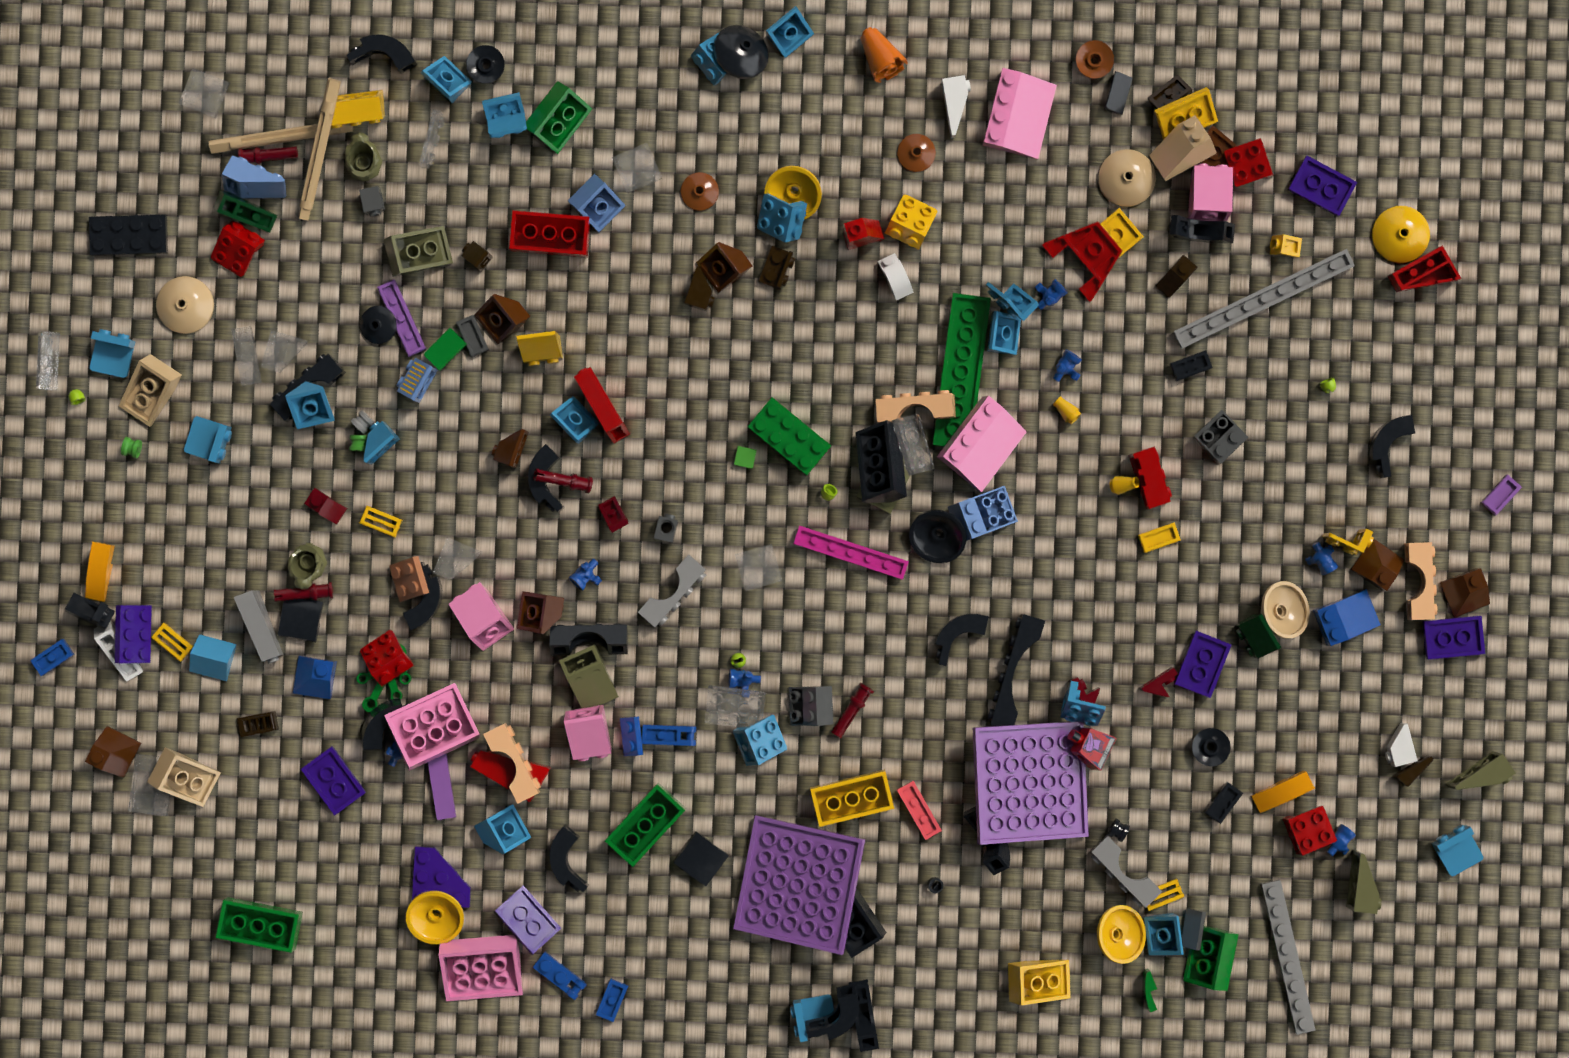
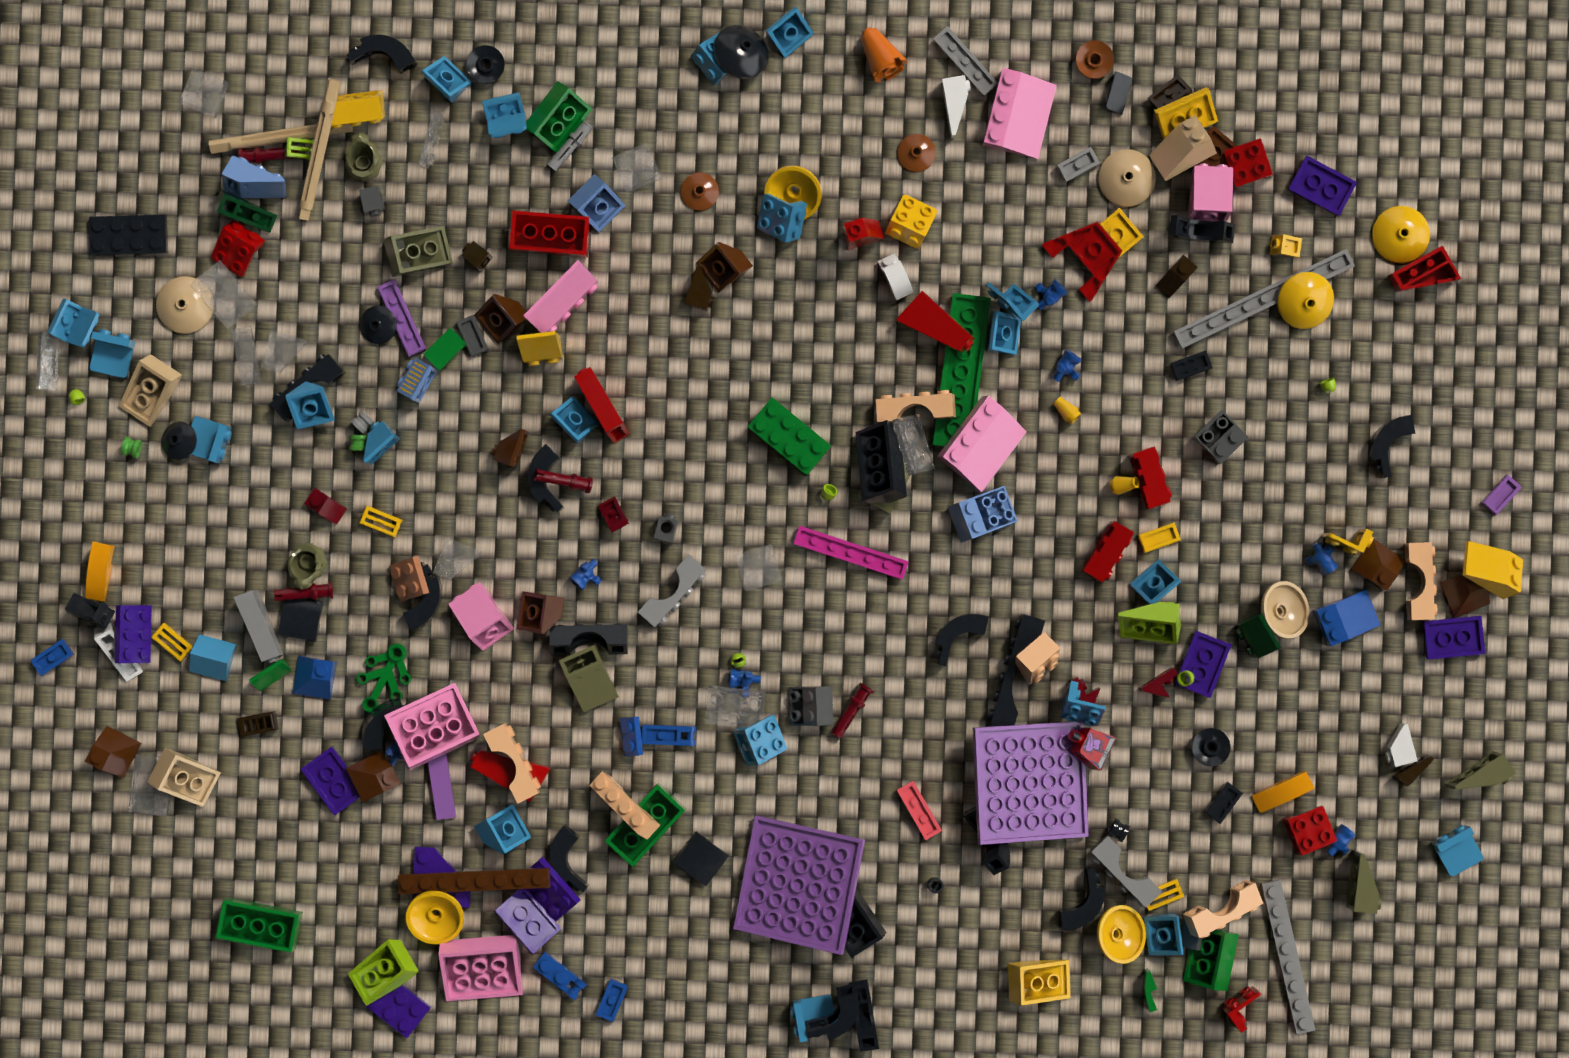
red bracket [360,630,414,686] -> none
bright pink slope [564,705,612,761] -> none
bright green tile [734,446,757,469] -> none
dark brown bracket [759,246,796,290] -> none
yellow brick [810,769,894,827] -> none
black dish [909,510,967,563] -> none
none -> dark azure bracket [47,298,99,348]
none -> black dish [162,422,197,460]
none -> clear plate [190,261,257,330]
none -> green slope [249,659,292,691]
none -> lime tile [285,137,314,160]
none -> reddish brown slope [345,751,401,803]
none -> lime slope [348,939,419,1005]
none -> dark purple plate [362,985,431,1038]
none -> reddish brown plate [398,867,551,894]
none -> bright pink slope [523,260,599,333]
none -> dark purple plate [527,857,580,922]
none -> light grey pin [547,120,593,171]
none -> light nougat arch [589,771,660,840]
none -> red slope [897,291,975,353]
none -> light grey plate [933,26,998,97]
none -> light nougat slope [1015,632,1060,685]
none -> light grey plate [1057,147,1100,182]
none -> black arch [1059,867,1105,931]
none -> red wedge [1081,521,1135,582]
none -> lime slope [1118,602,1181,644]
none -> dark azure slope [1130,559,1181,605]
none -> lime hinge [1177,670,1195,686]
none -> light nougat arch [1183,880,1263,938]
none -> red bracket [1222,986,1261,1033]
none -> yellow dish [1277,272,1334,329]
none -> yellow slope [1463,541,1523,599]

